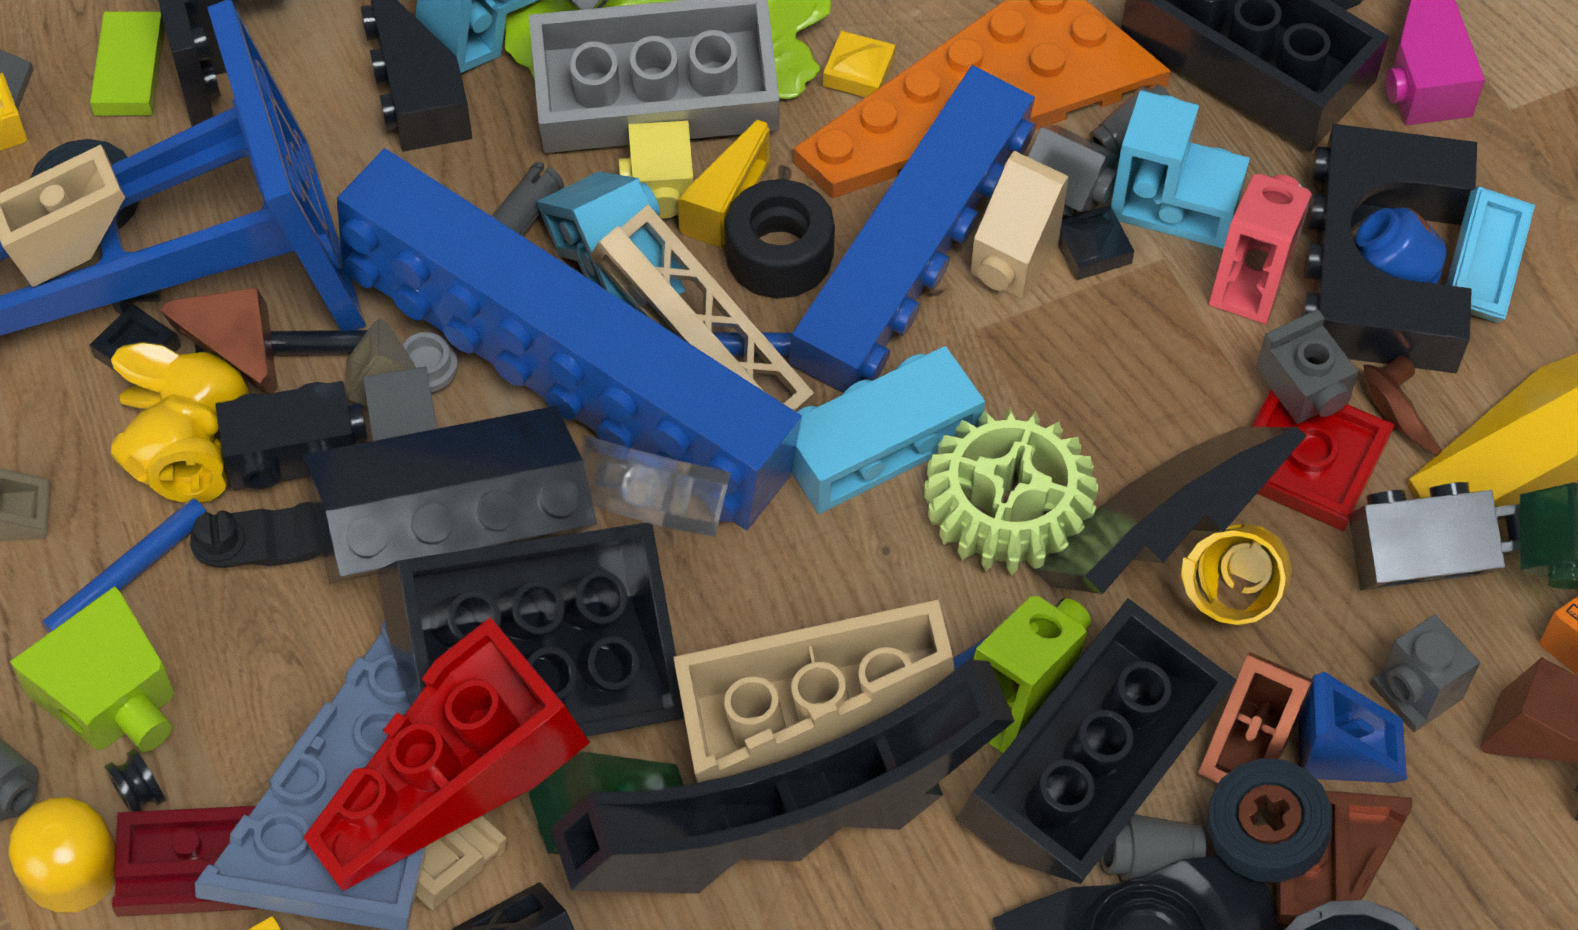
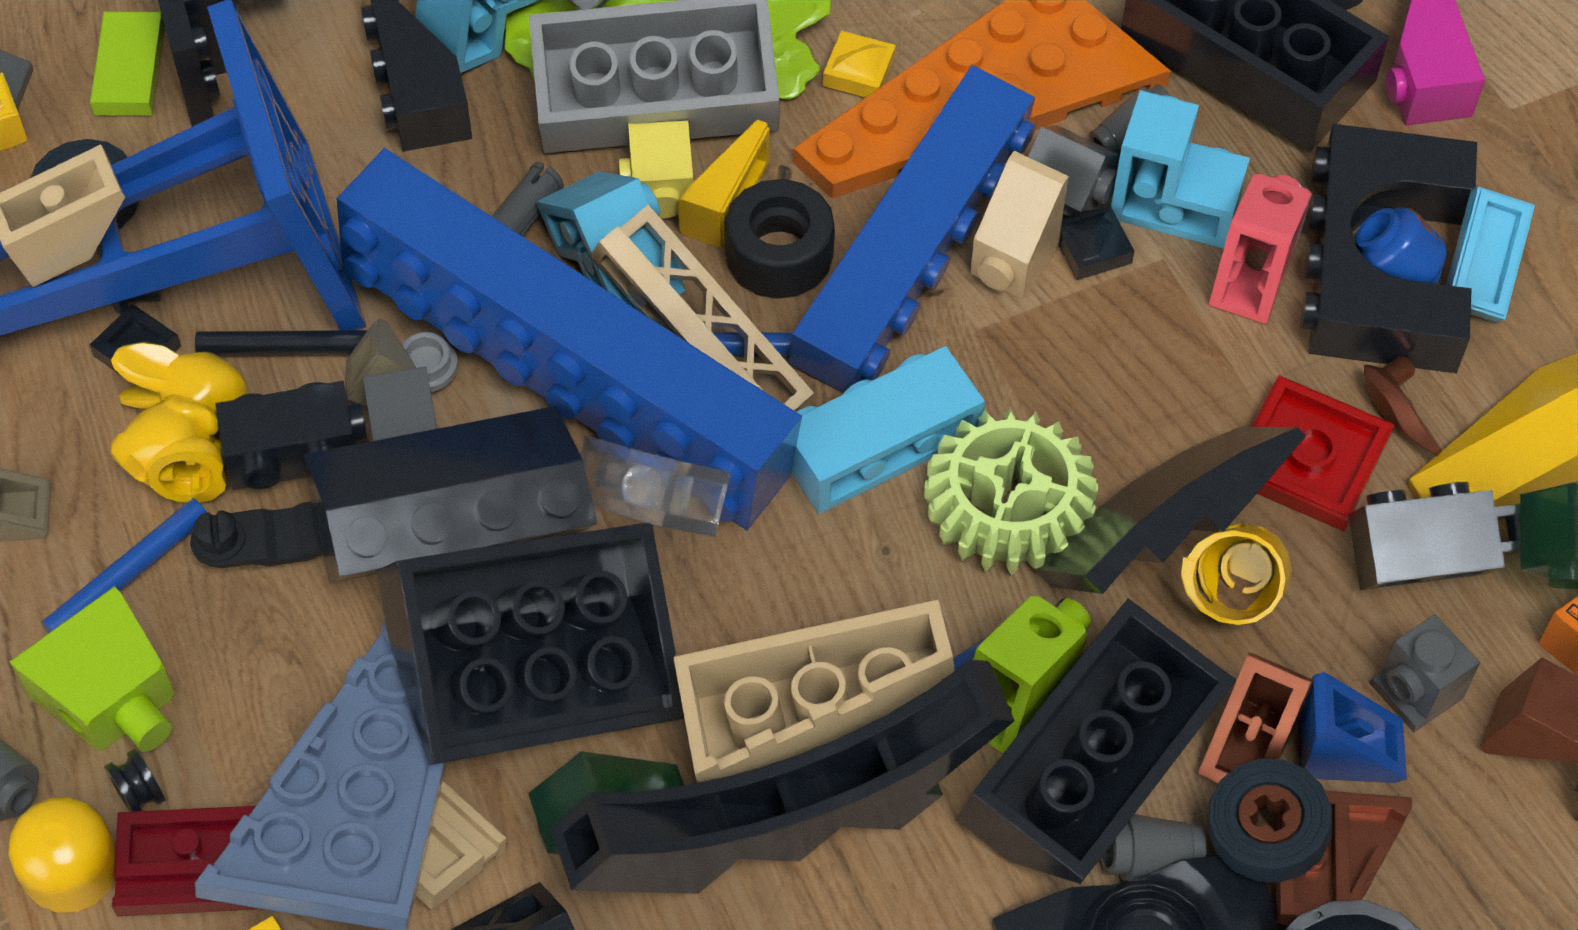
copper slope [160,287,278,394] -> none
red wedge [303,617,590,891] -> none
dark grey brick [1256,309,1358,424] -> none

